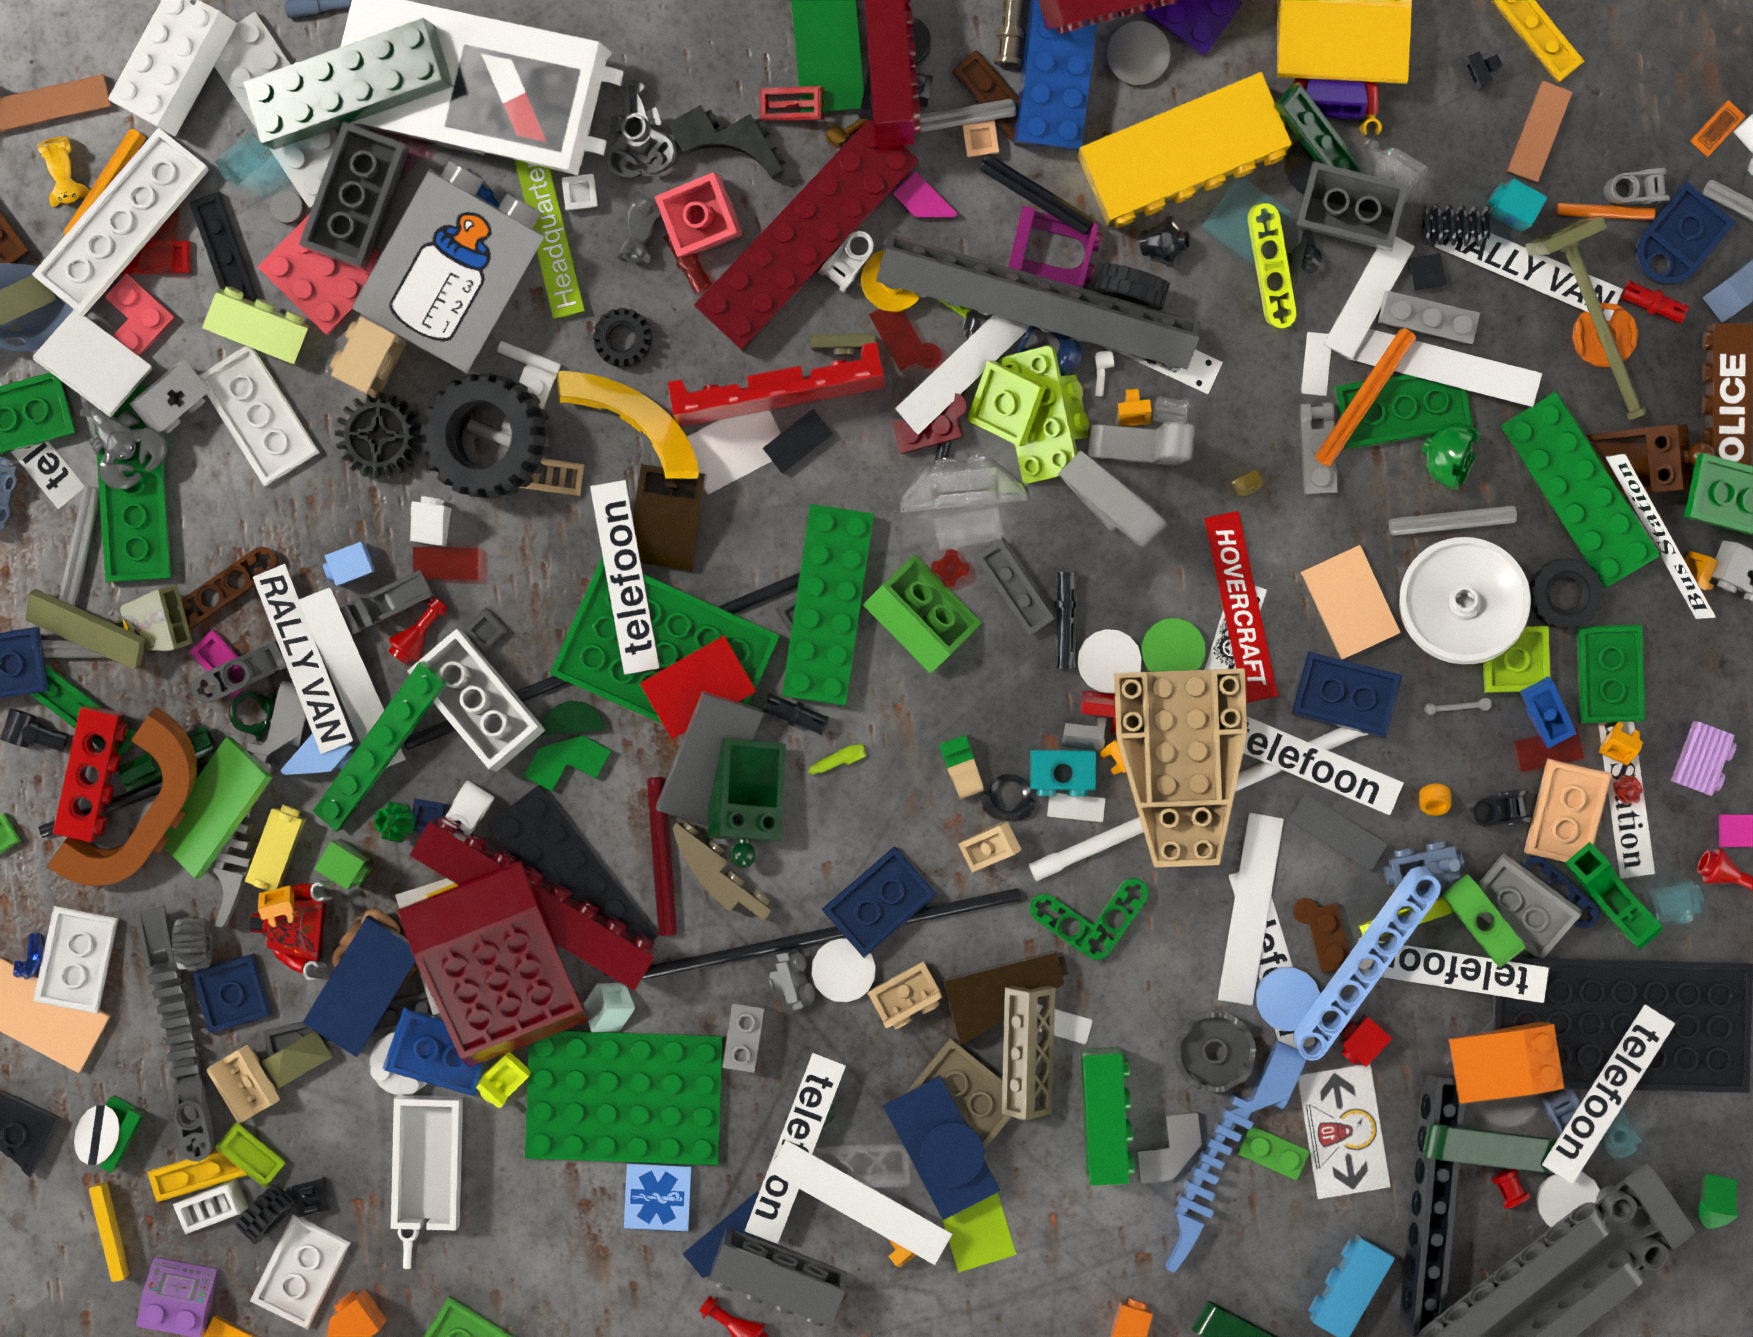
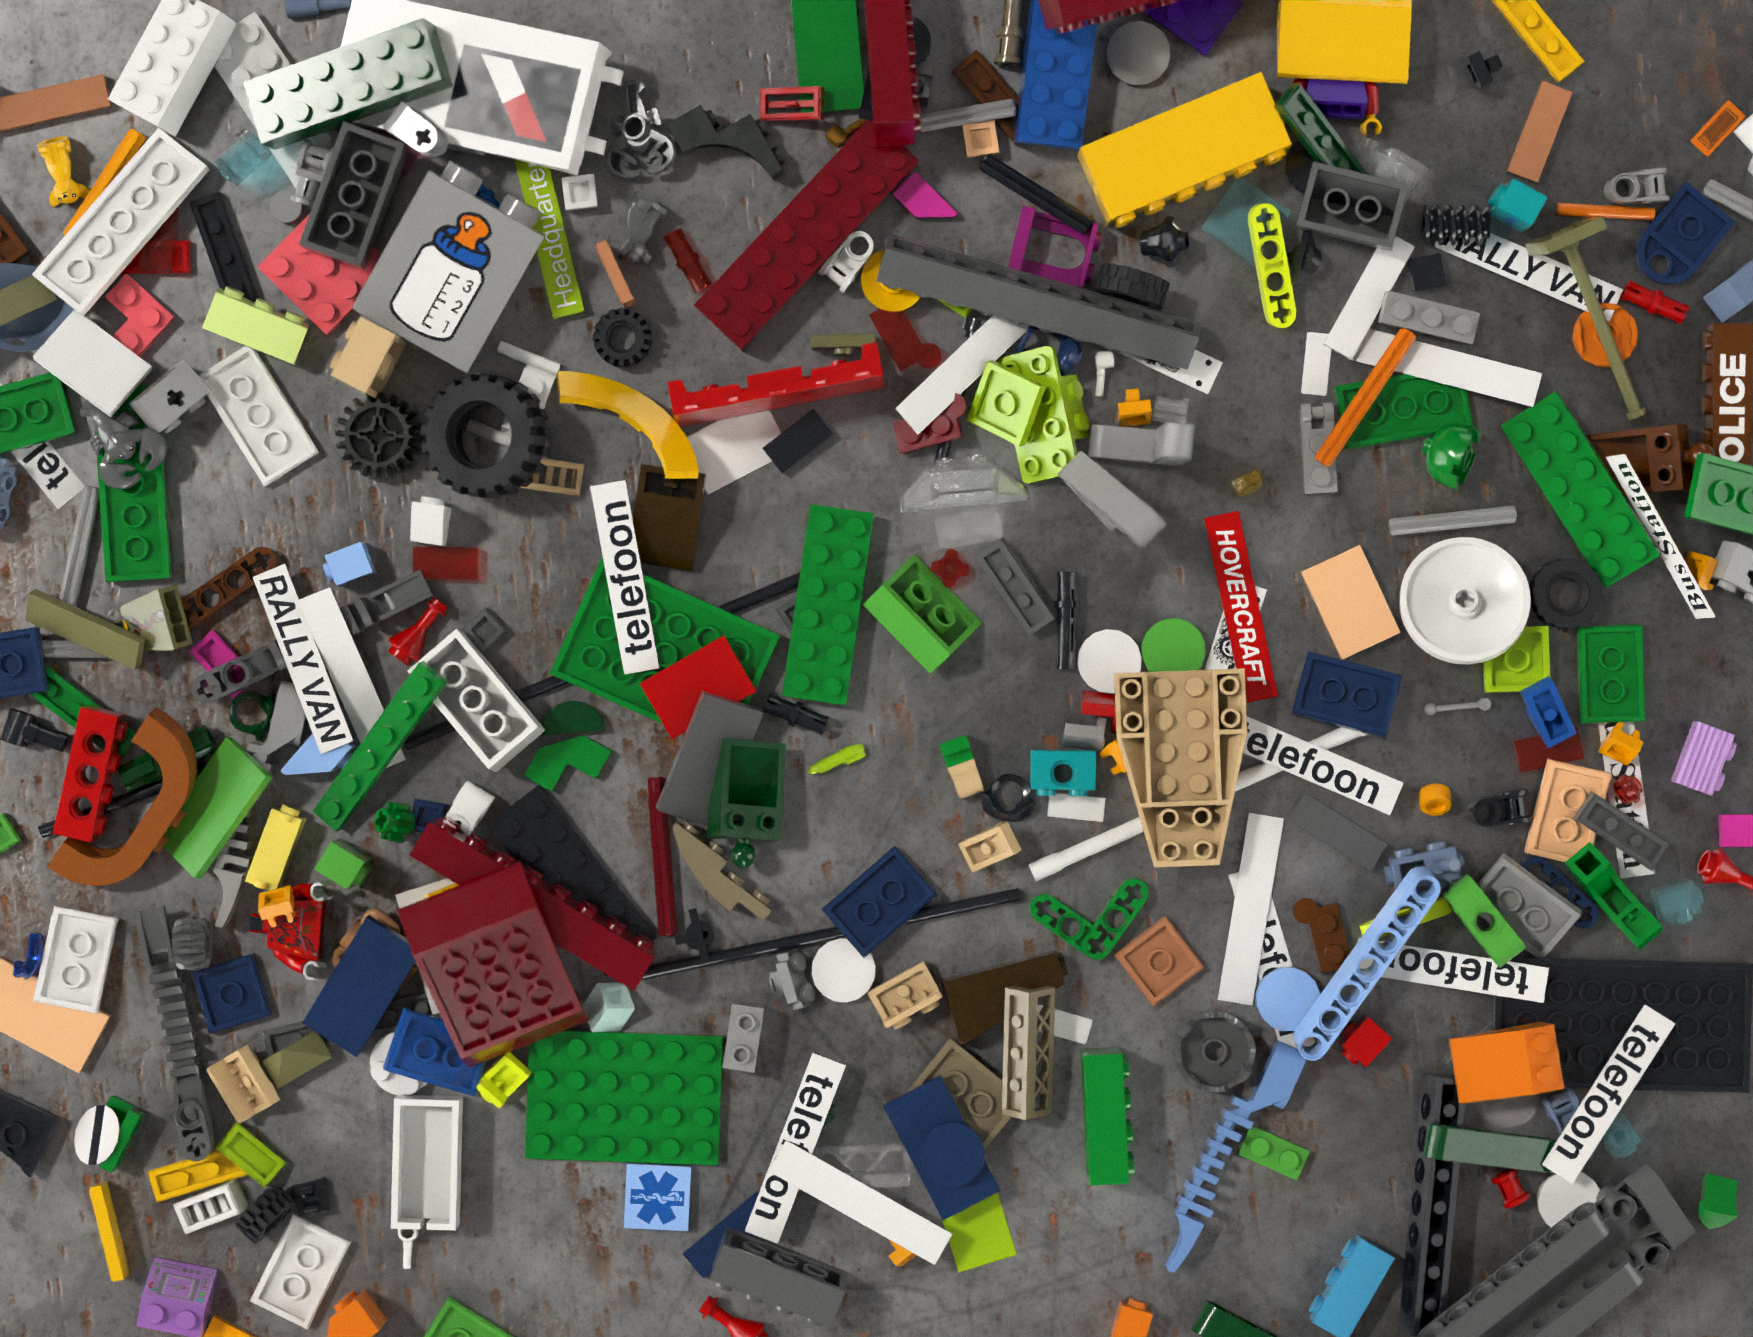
coral slope [654,172,744,257] -> none
light grey tile [1137,1111,1202,1184] -> none
clear sticker [1298,1064,1391,1199] -> none
none -> light grey connector [290,139,334,207]
none -> piece [383,100,448,158]
none -> nougat tile [595,240,638,309]
none -> black piece [675,908,714,963]
none -> nougat tile [1114,916,1204,1006]
none -> dark grey tile [1573,791,1670,871]

